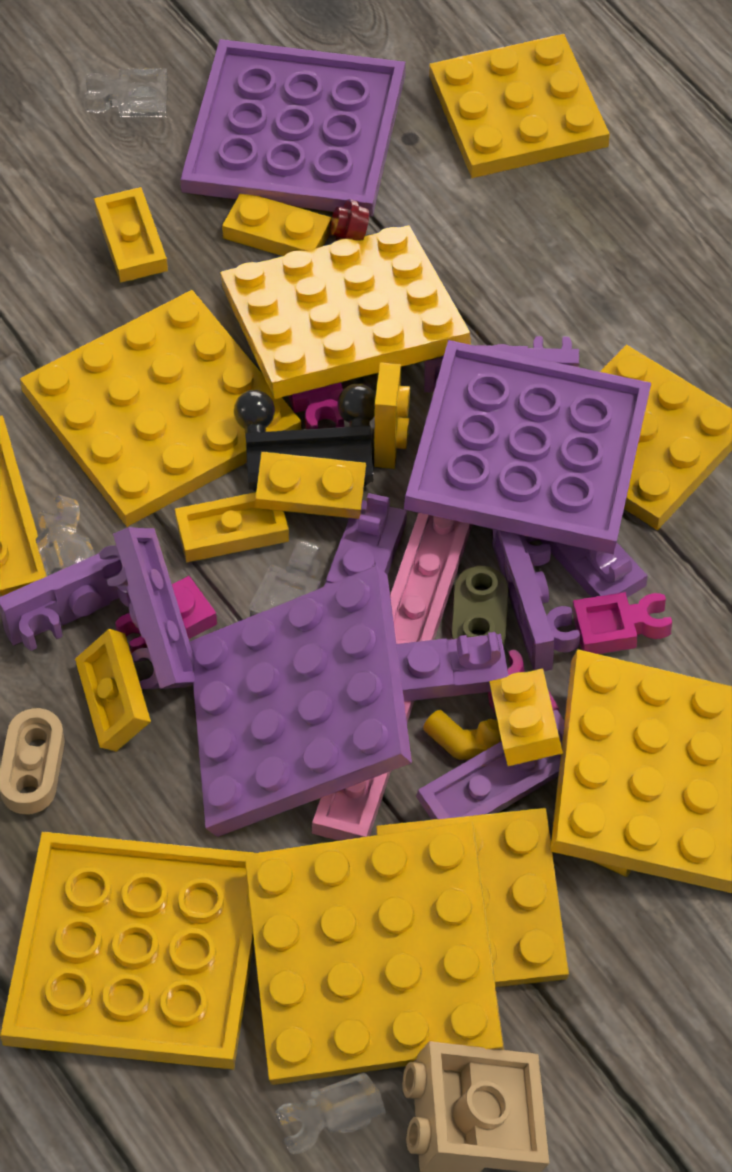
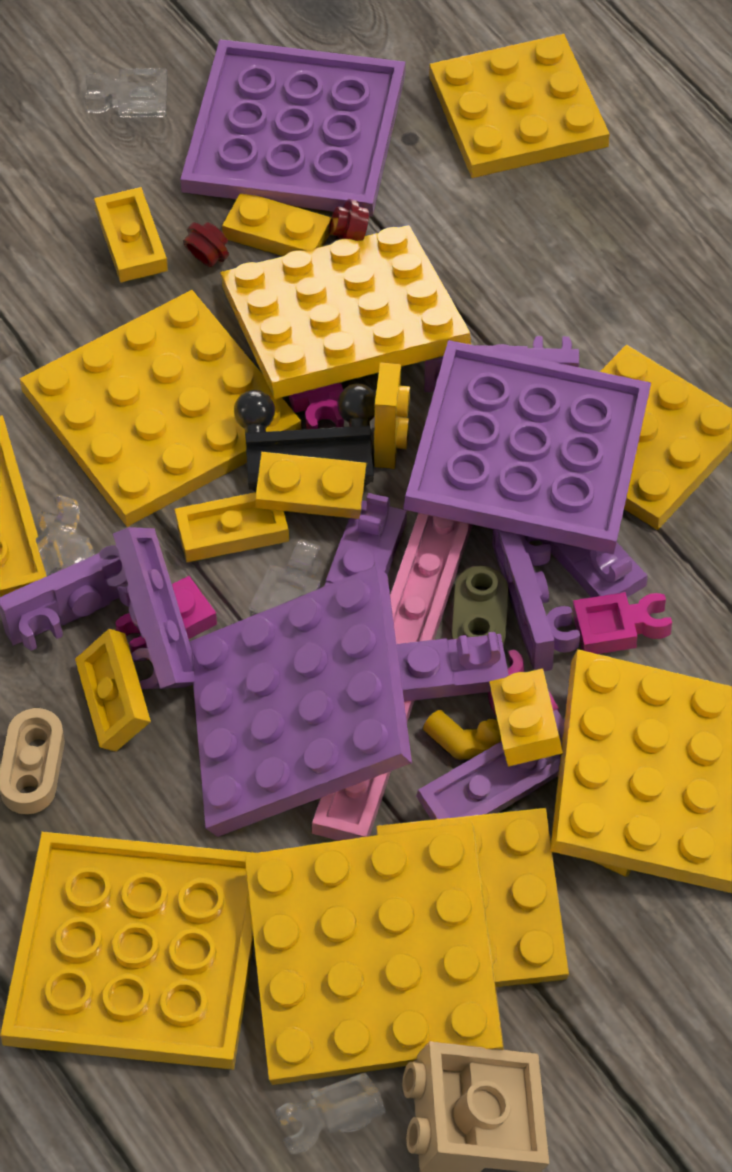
none -> dark red plate [183,222,229,267]

